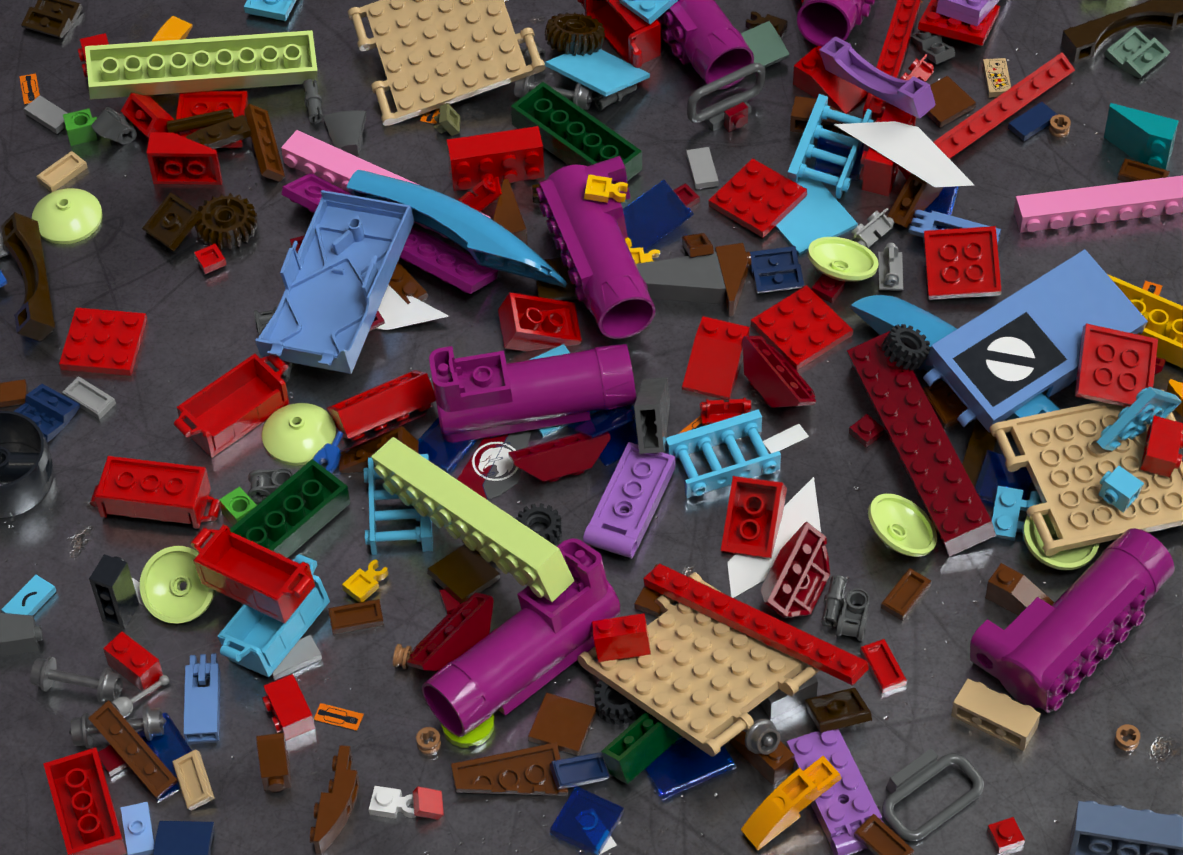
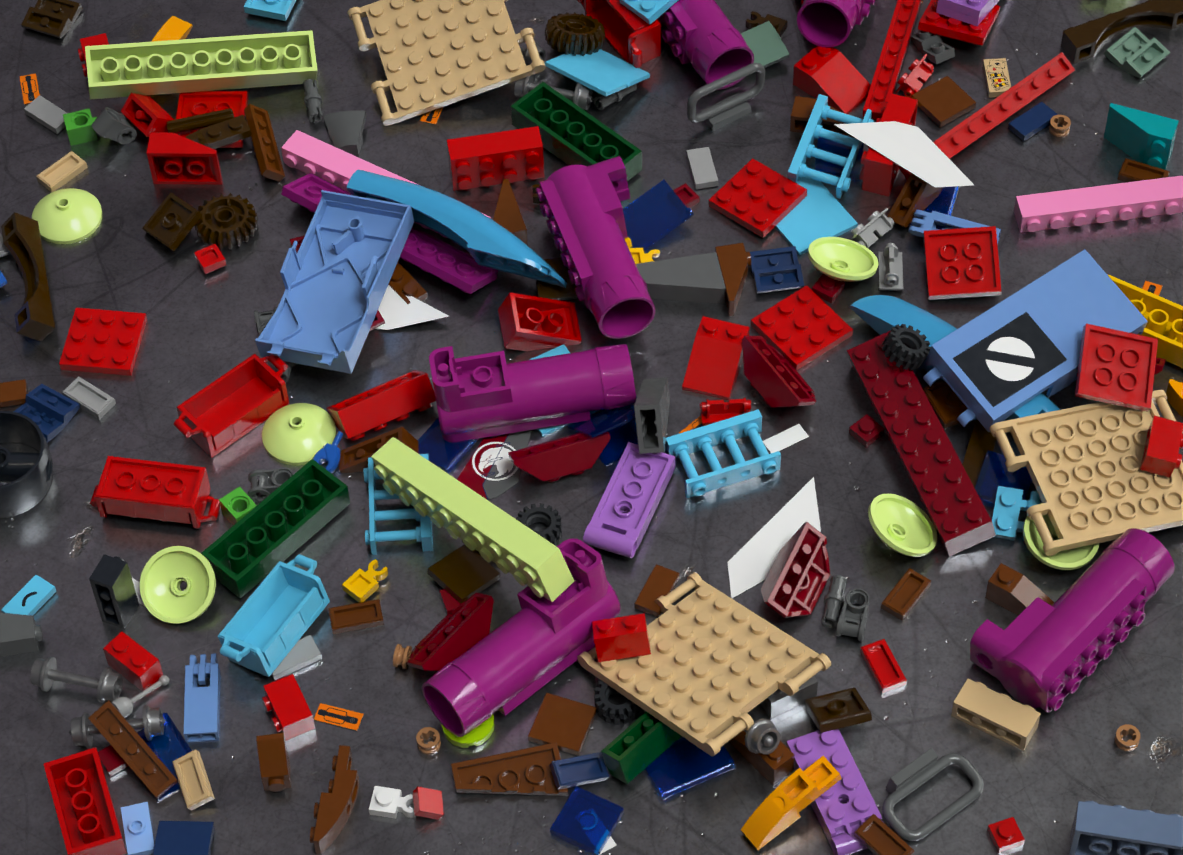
red container [190,524,315,624] -> none
piece [341,413,427,452] -> none
olive tile [434,103,460,136] -> none
red hinge [458,177,502,212] -> none
yellow plate [584,174,628,203] -> none
red plate [643,563,869,686] -> none
reddish brown tile [682,233,714,257] -> none
red slope [721,476,787,558] -> none
dark red plate [724,102,748,132] -> none
medium lavender arch [819,36,936,119] -> none
medium azure plate [1097,387,1182,451] -> none
medium azure brick [1098,466,1144,513] -> none

